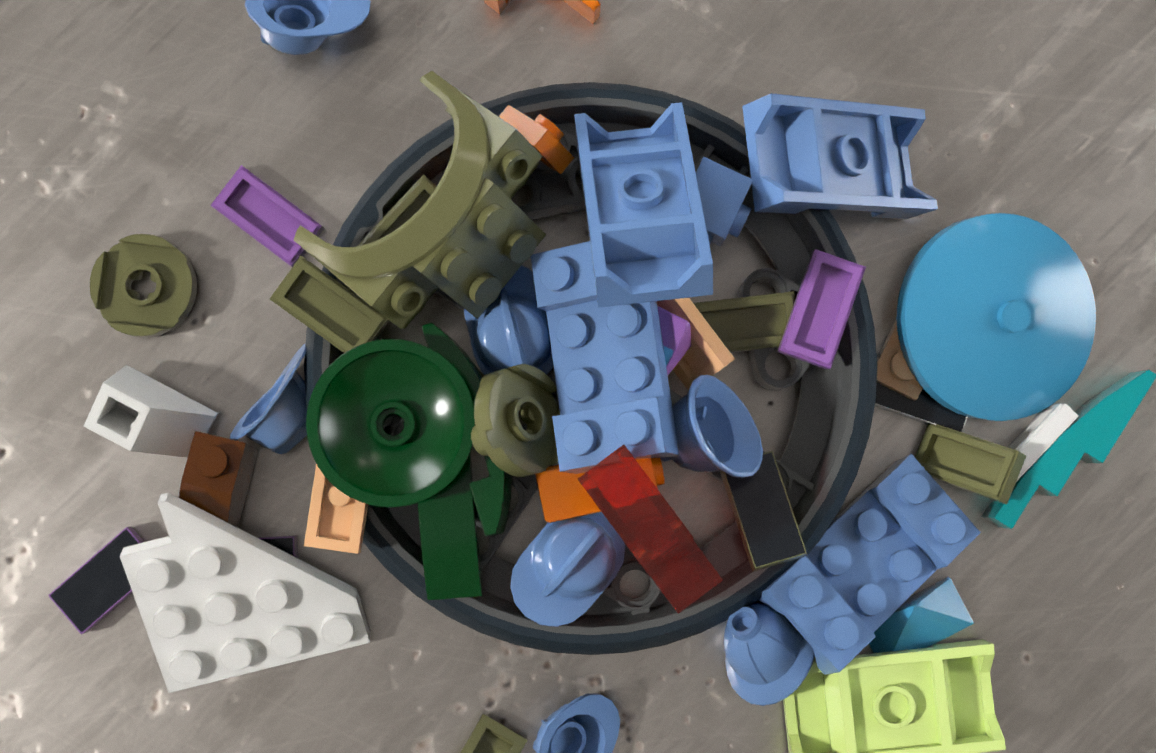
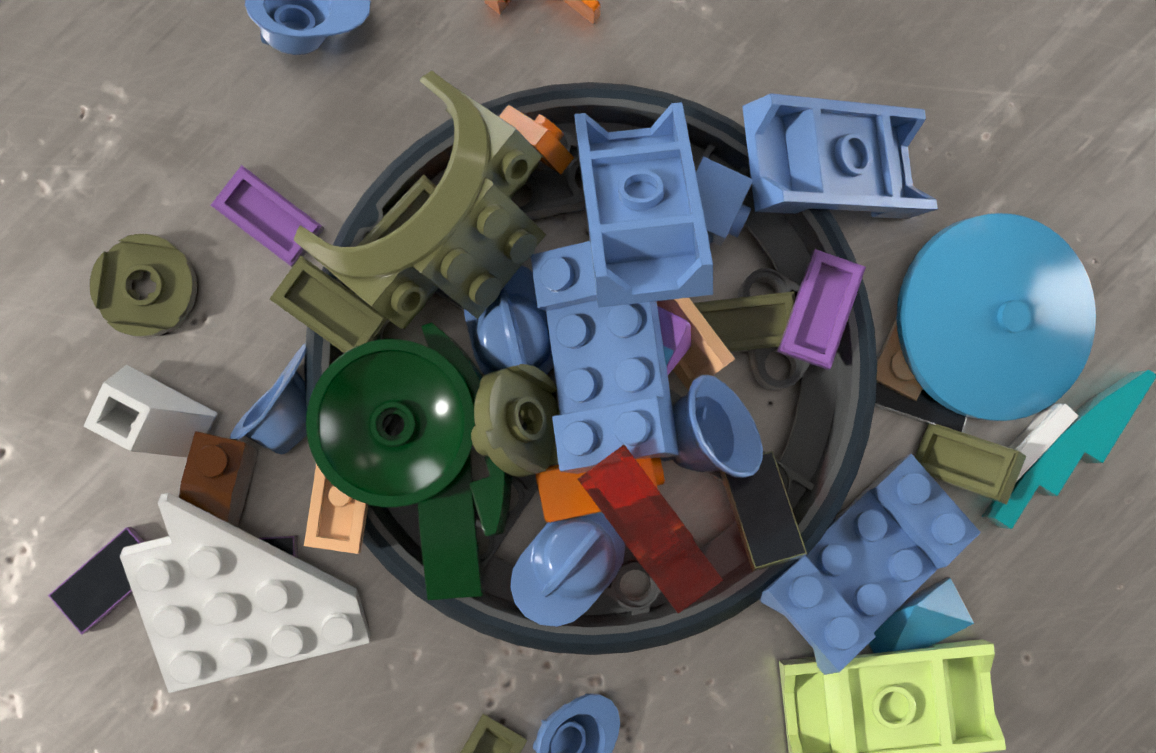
medium blue hat [723,602,815,706] -> none

